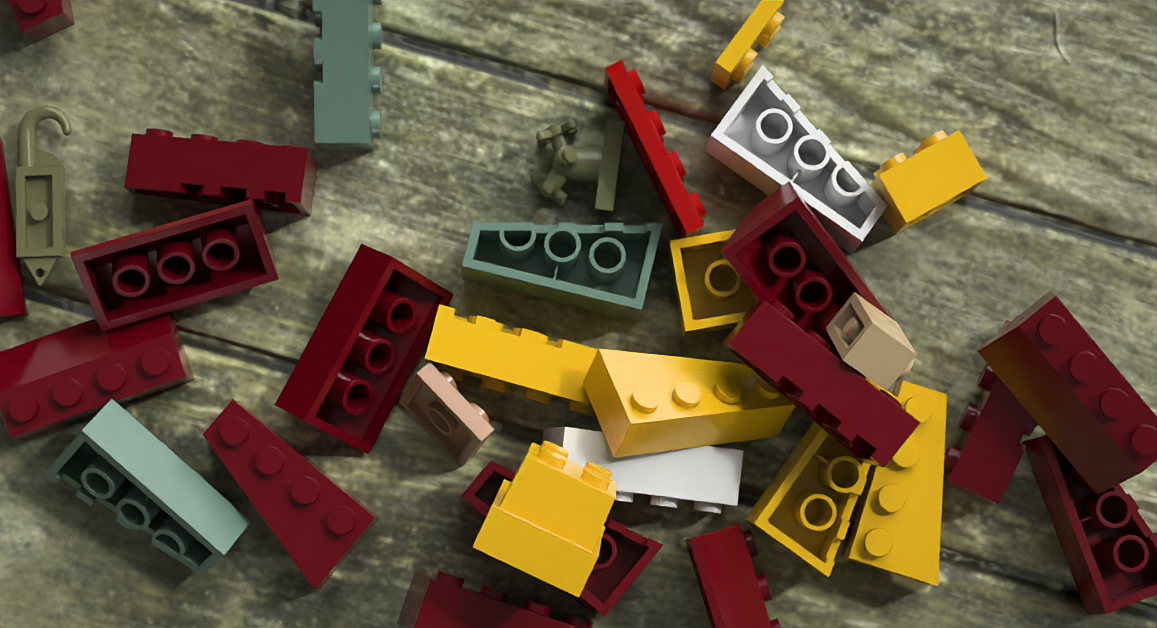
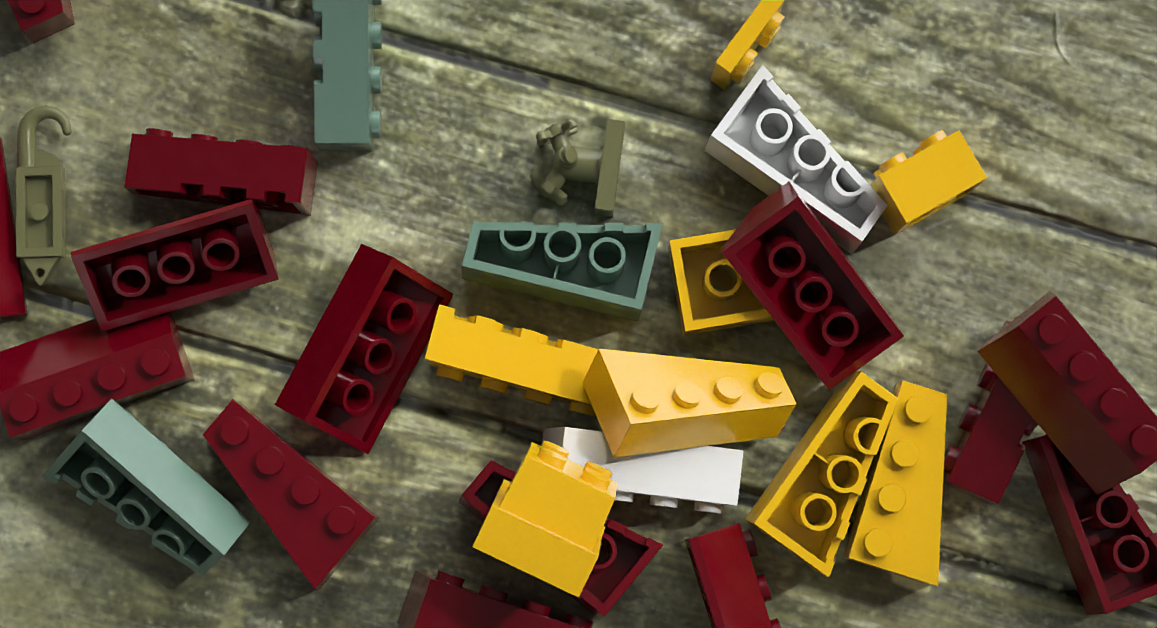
medium nougat plate [399,362,494,467] -> none
red plate [604,60,707,239] -> none
dark red wedge [721,299,920,467] -> none
tan brick [826,292,917,391] -> none

